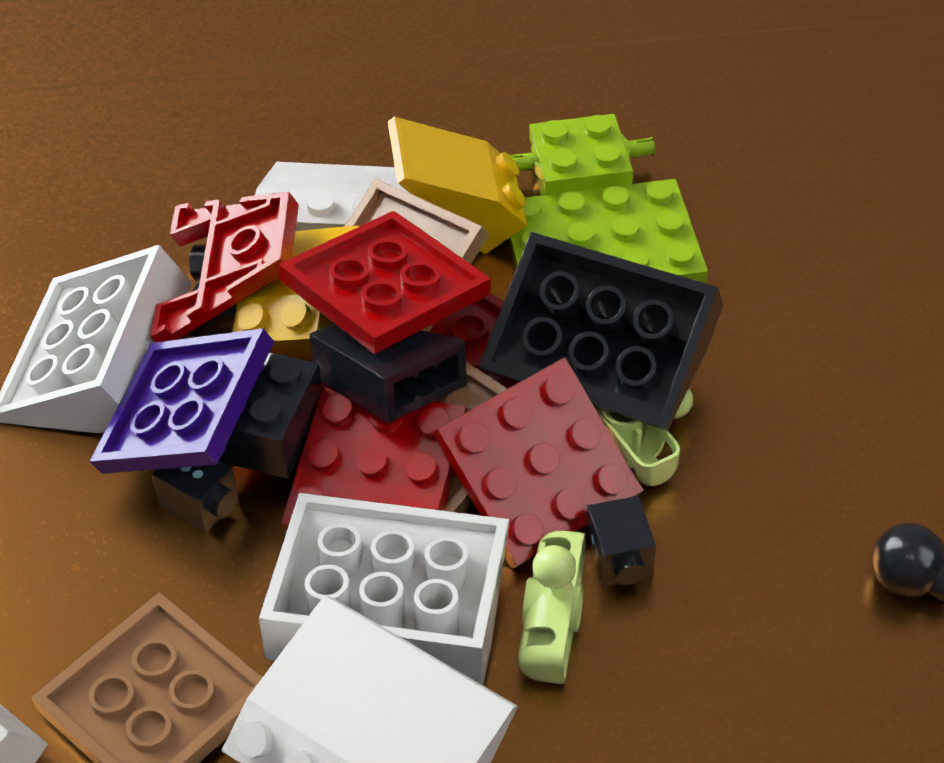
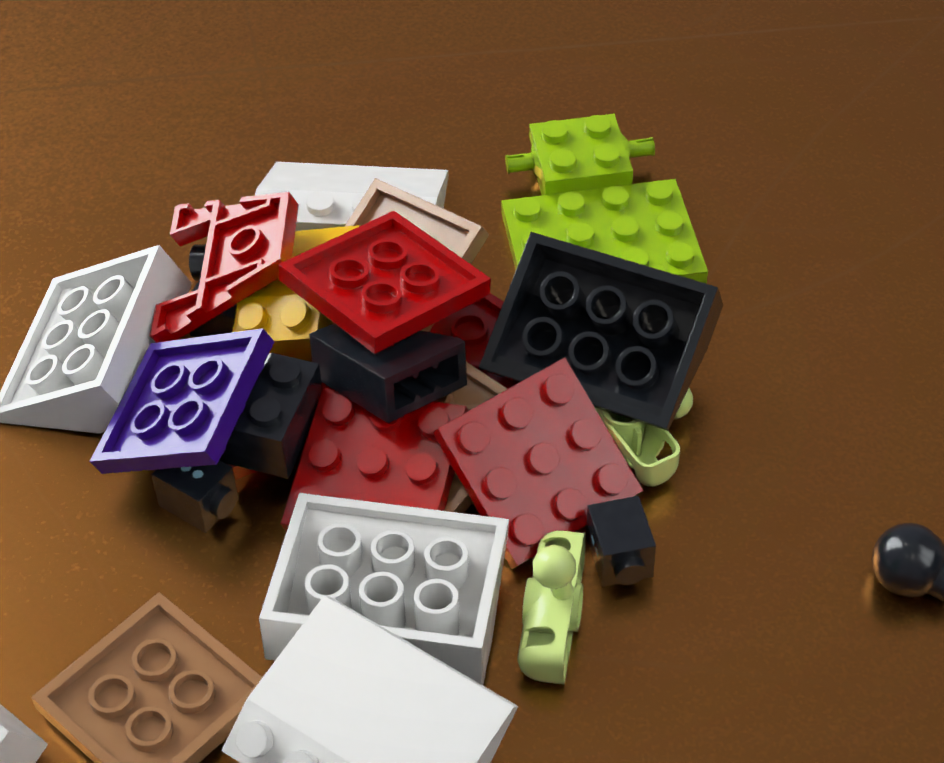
yellow slope [388,117,528,254] -> none

